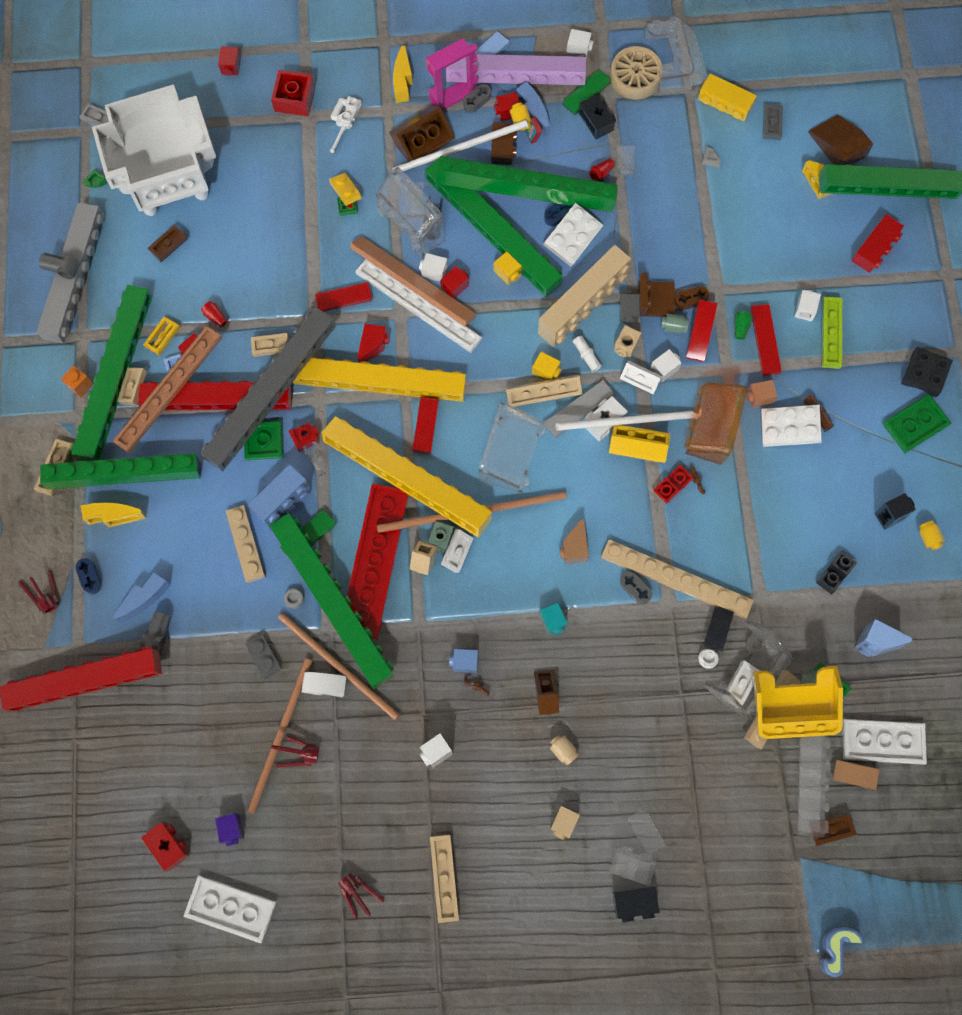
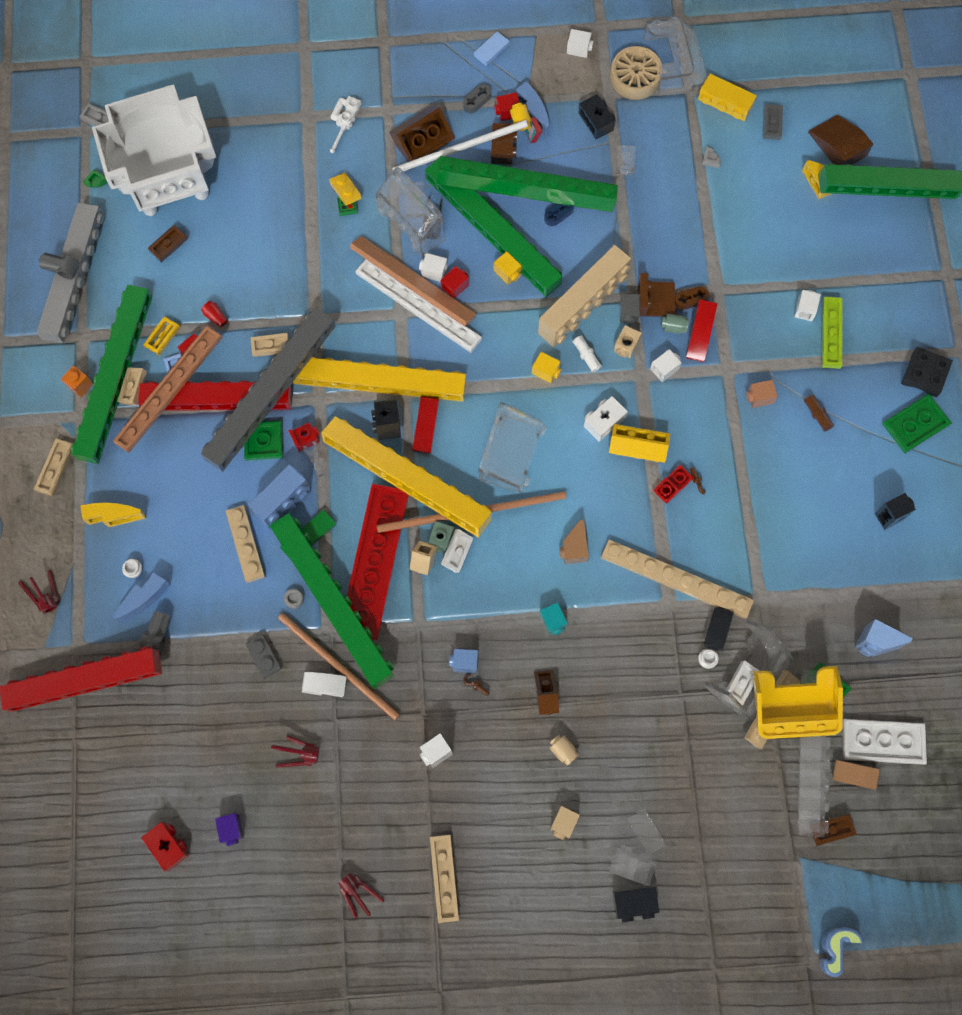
green brick [40,453,200,490] -> none
dark blue beam [75,558,102,594] -> none
white tile [183,875,277,943] -> none
red brick [218,46,241,76] -> none
nougat piece [247,658,312,814] -> none
red brick [271,70,315,117] -> none
red tile [315,282,372,312] -> none
red slope [357,323,390,363] -> none
yellow slope [393,45,413,103] -> none
dark pink hinge [426,38,478,111] -> none
lavender brick [446,54,586,85] -> none
tan plate [505,374,582,408] -> none
white plate [543,203,603,267] -> none
light grey tile [544,380,615,438] -> none
white piece [556,410,700,431] -> none
green tile [562,70,611,115] -> none
red cone [589,158,615,182] -> none
white plate [620,361,662,394] -> none
dark grey beam [620,572,652,605] -> none
clear orange windscreen [684,382,747,465] -> none
green cone [734,311,753,340] -> none
red tile [750,304,782,376] -> none
white plate [761,405,822,447] -> none
black slope [816,551,857,595] -> none
red brick [852,214,904,273] -> none
yellow brick [919,520,945,551] -> none
none -> white plate [122,559,142,578]
none -> black brick [371,399,401,440]

